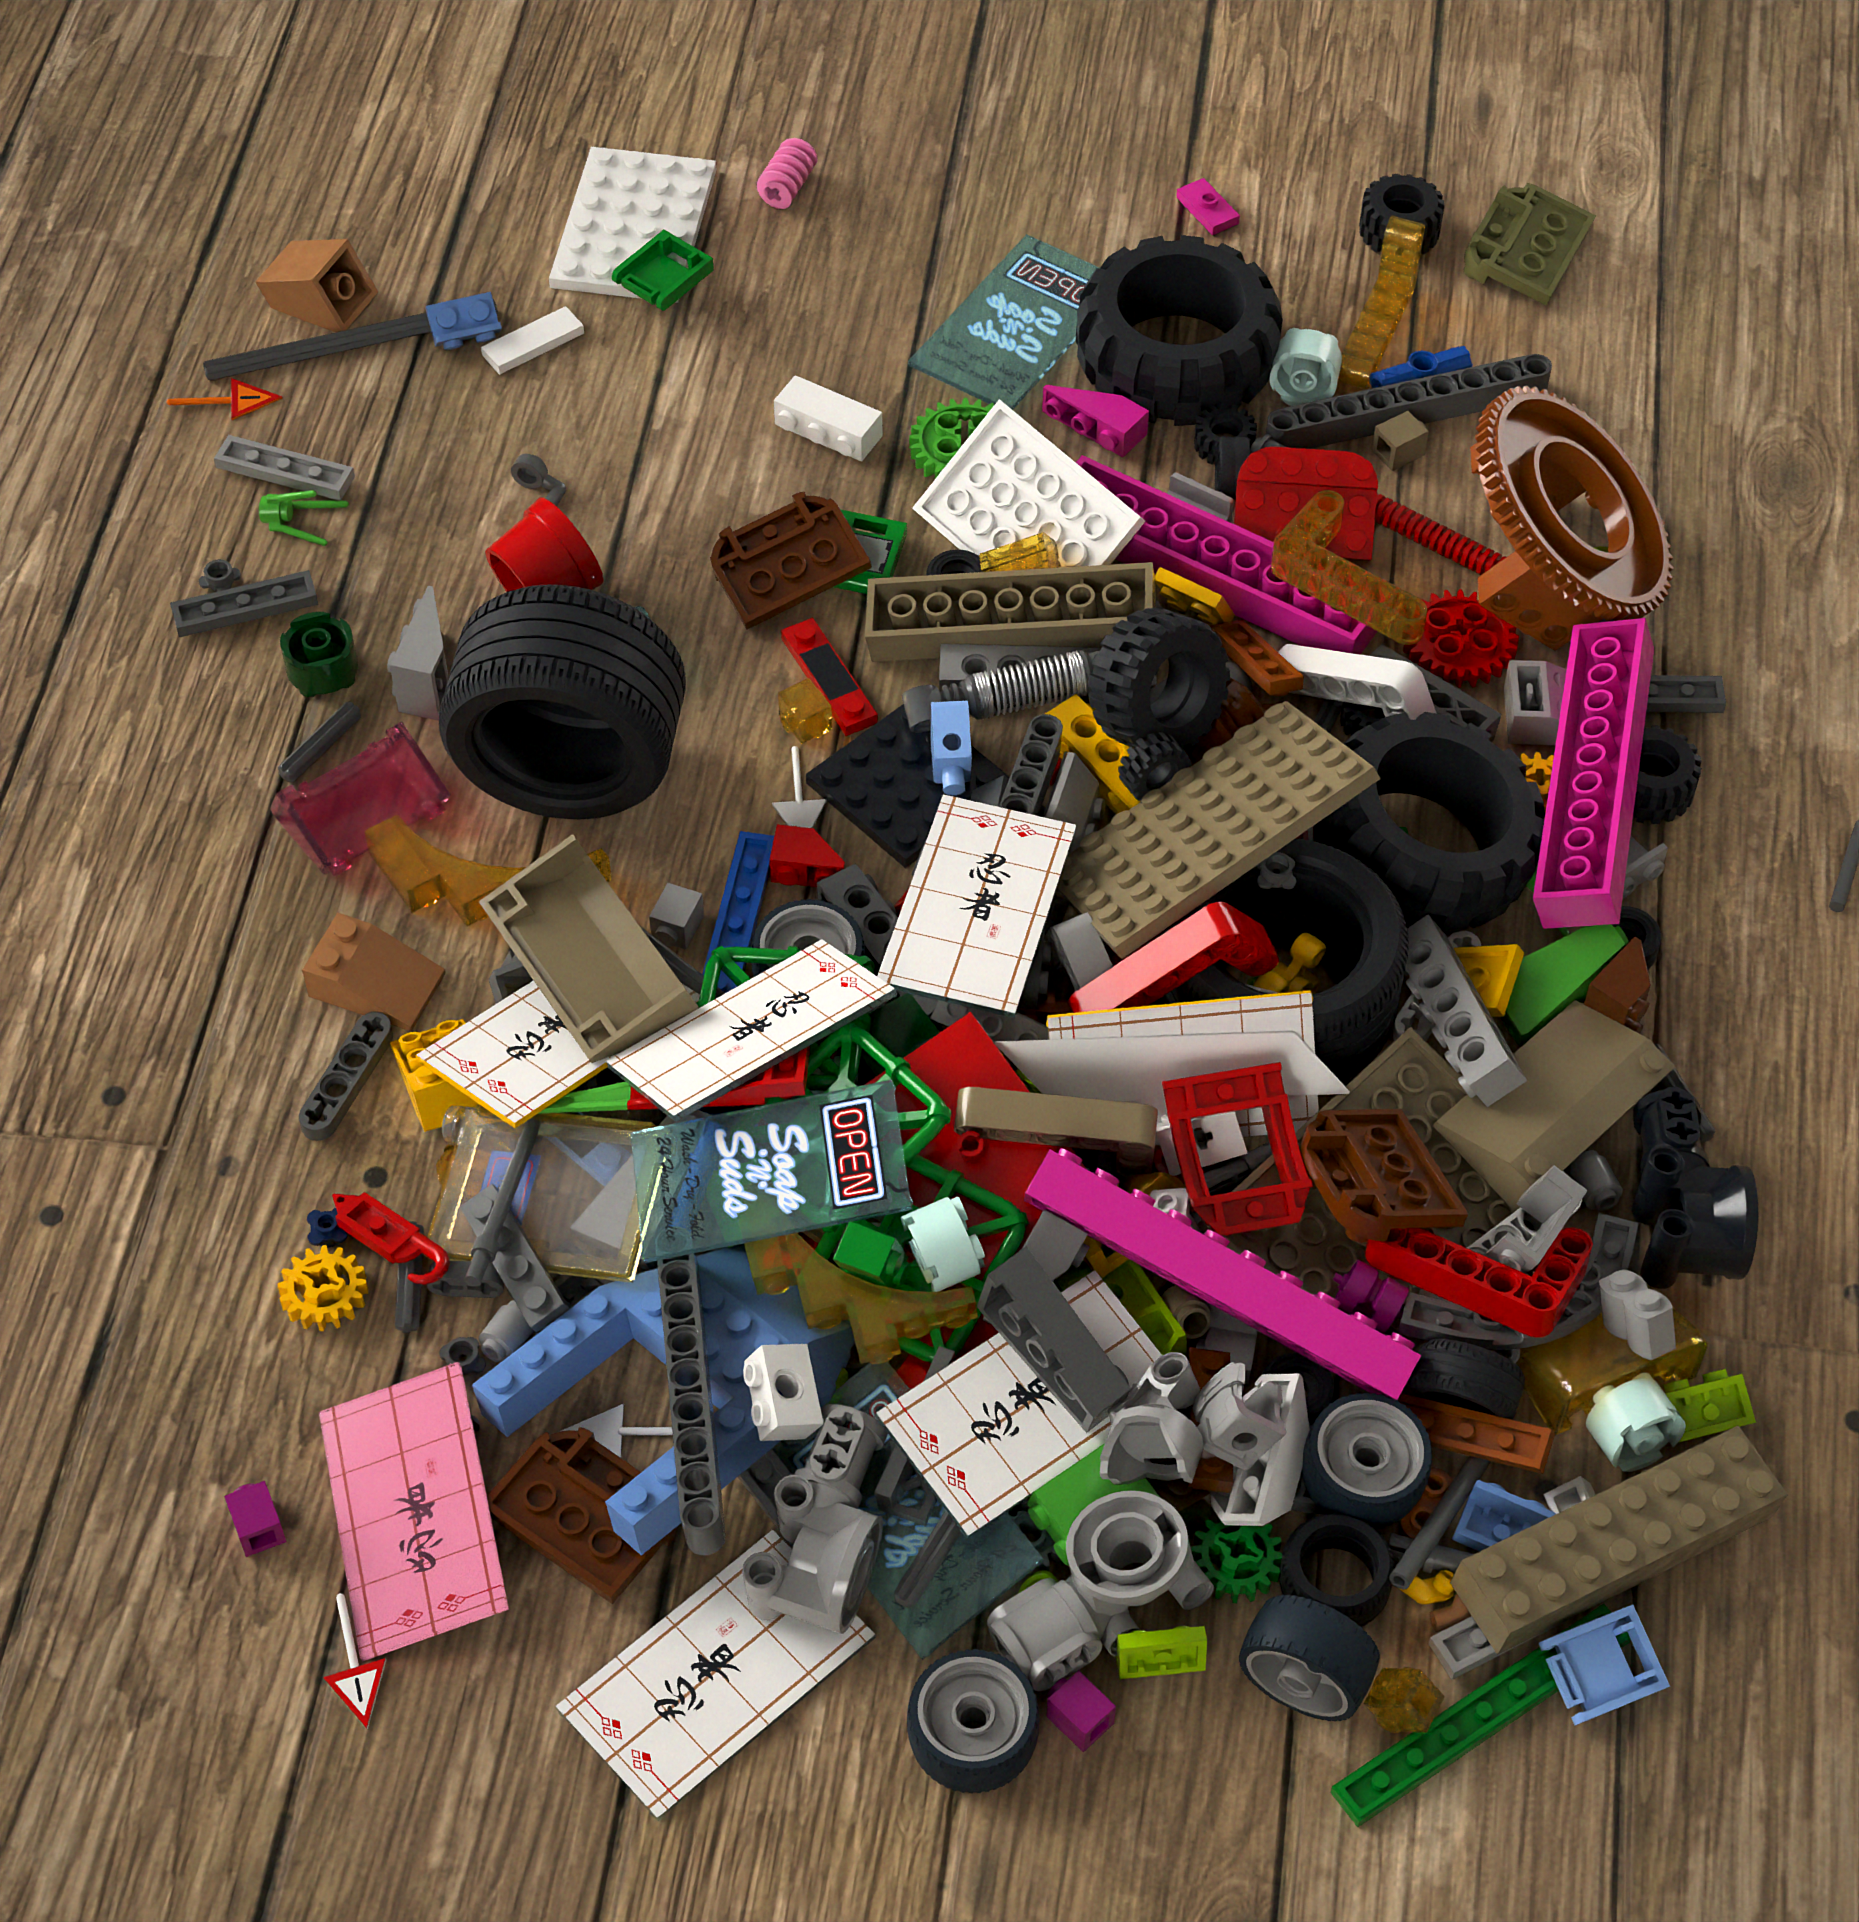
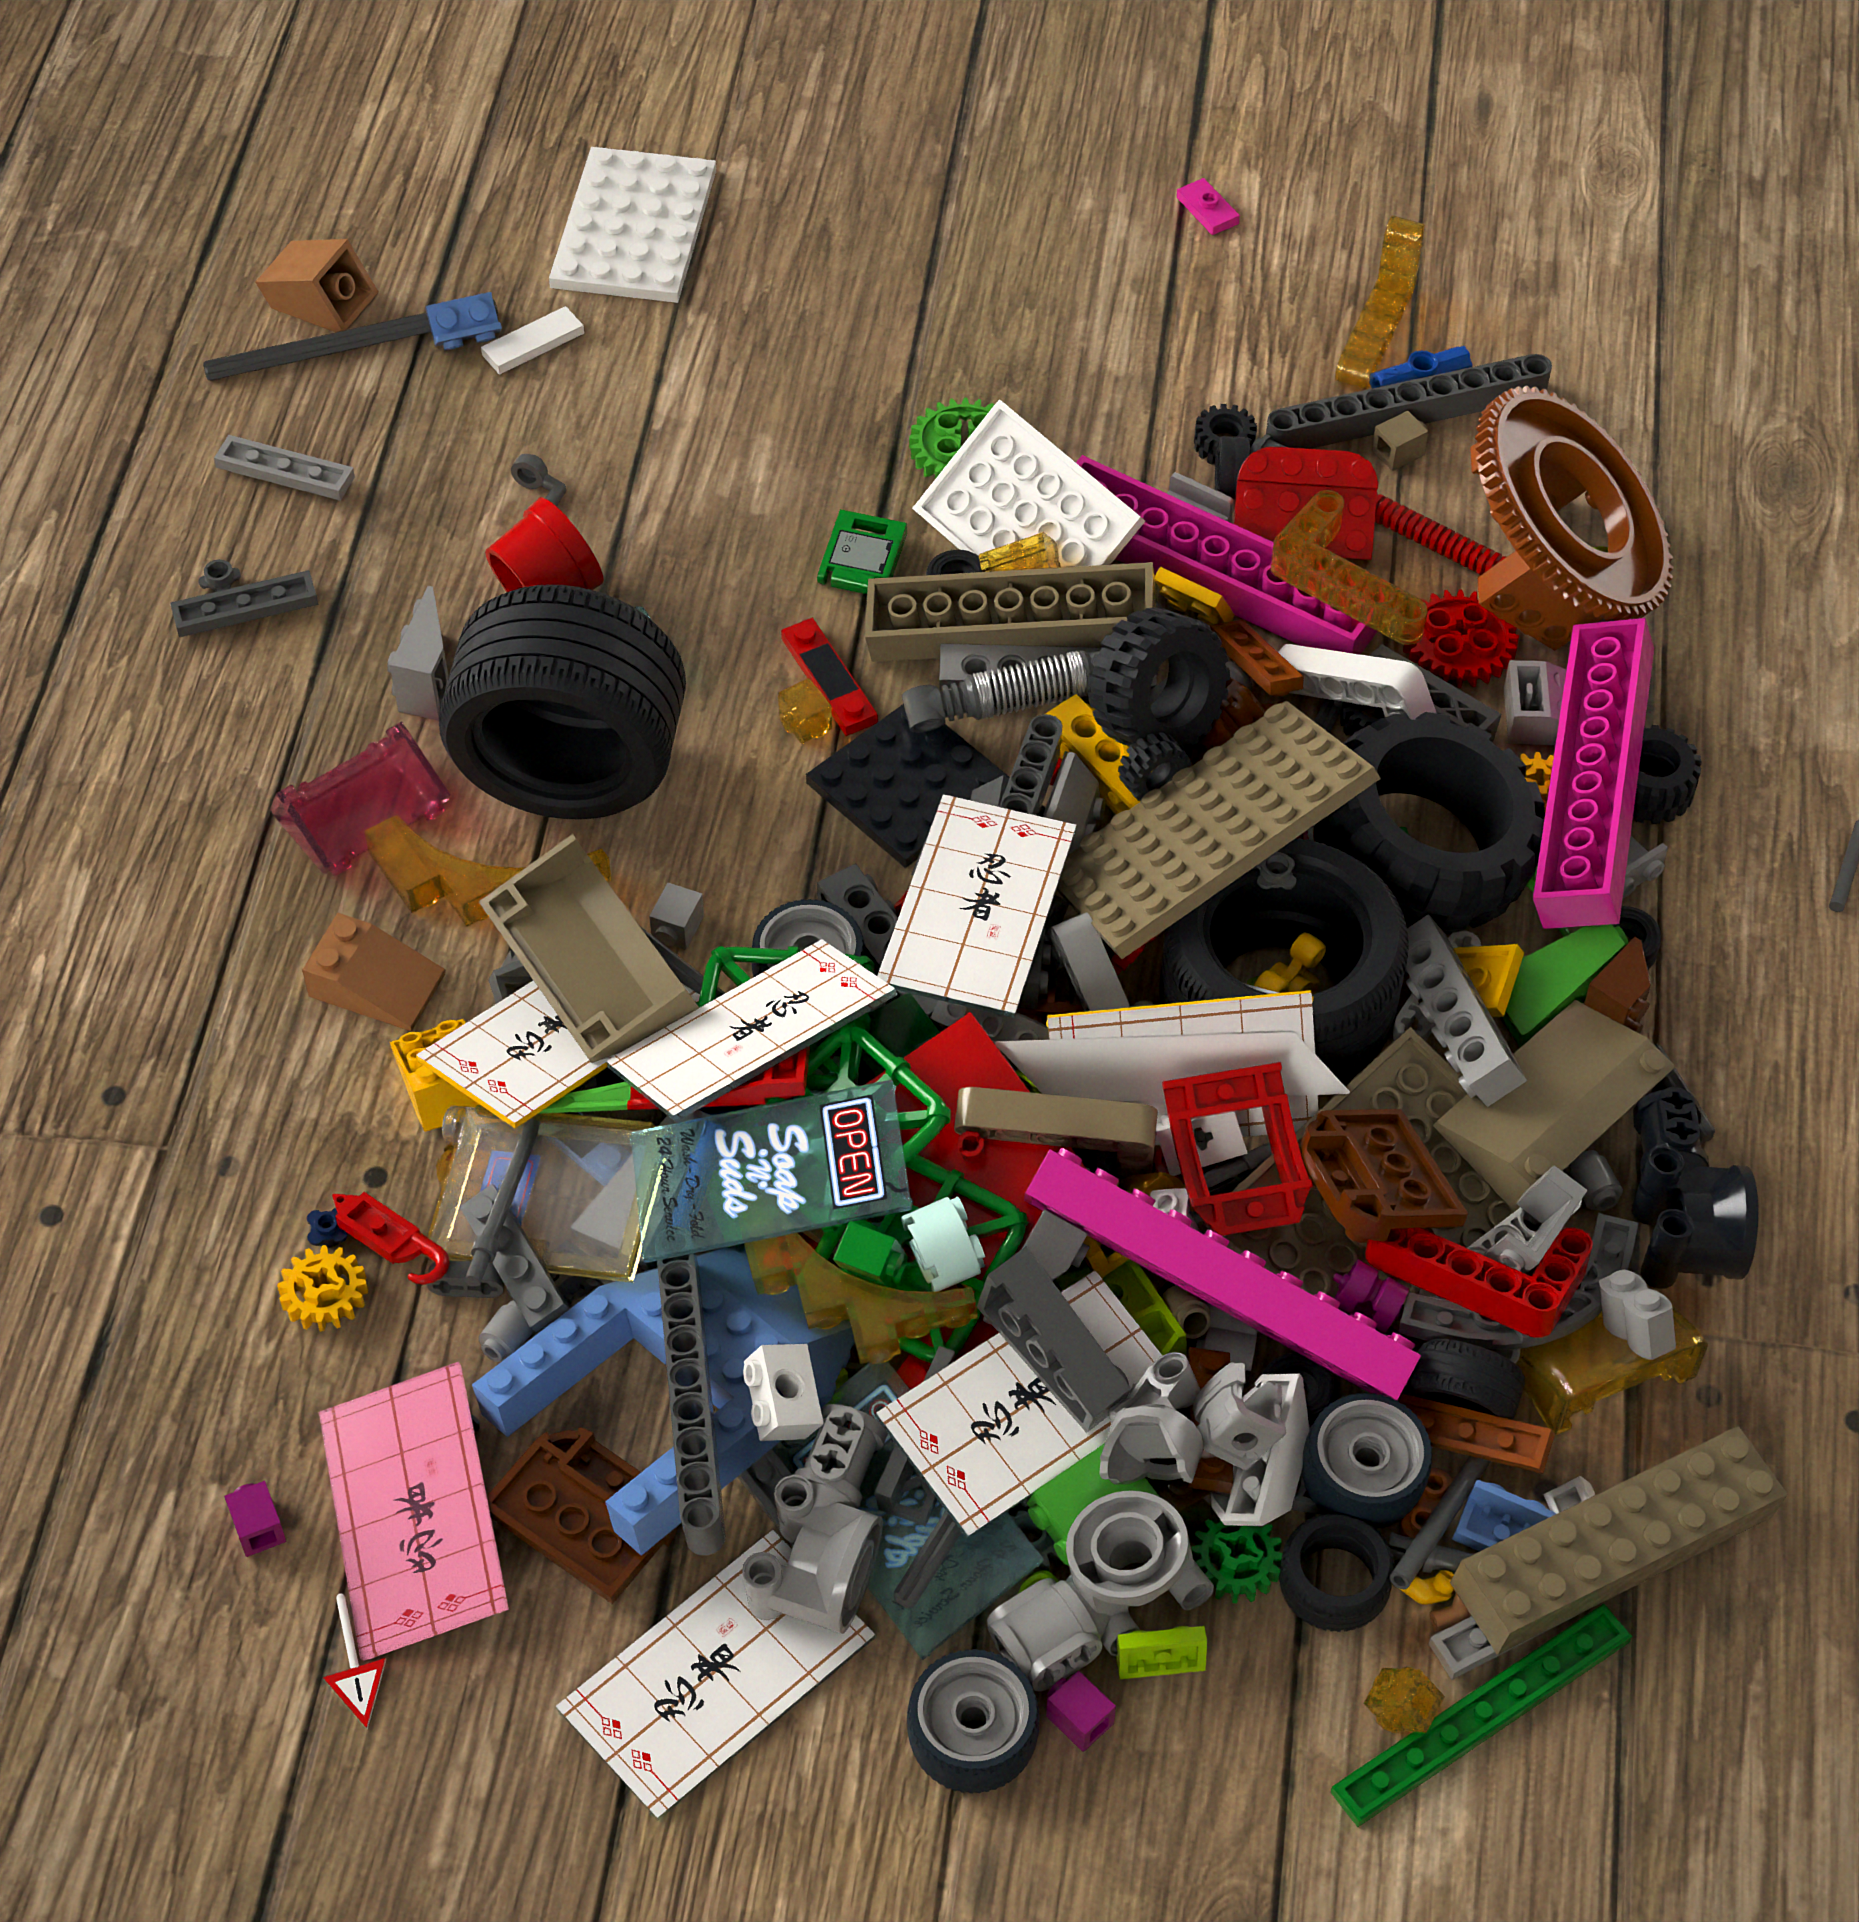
piece [167,378,283,420] -> none
bright green plant [259,490,349,546] -> none
dark grey axle [278,701,361,782] -> none
dark green brick [280,612,358,697] -> none
dark grey beam [299,1012,393,1141] -> none
dark grey axle [395,1221,424,1333] -> none
dark grey plate [439,1337,486,1375] -> none
white piece [561,1404,673,1458] -> none
green container [612,229,714,311] -> none
blue plate [702,831,774,993] -> none
reddish brown plate [710,492,872,630] -> none
bright pink piece [757,138,817,209] -> none
red slope [769,824,845,887] -> none
white piece [772,746,827,828] -> none
white brick [774,375,883,462] -> none
clear light blue piece [908,234,1099,410] -> none
light blue torso [930,701,972,795] -> none
dark pink slope [1042,385,1149,457] -> none
beam [1068,902,1279,1013] -> none
black tyre [1075,235,1283,426] -> none
black wheel [1239,1595,1380,1721] -> none
light aqua brick [1270,328,1342,406] -> none
black tyre [1359,174,1444,259] -> none
olive plate [1464,183,1596,306] -> none
light blue container [1538,1604,1670,1726] -> none
light aqua brick [1586,1372,1686,1472] -> none
dark grey plate [1646,675,1726,713] -> none
lime bracket [1663,1369,1756,1443] -> none

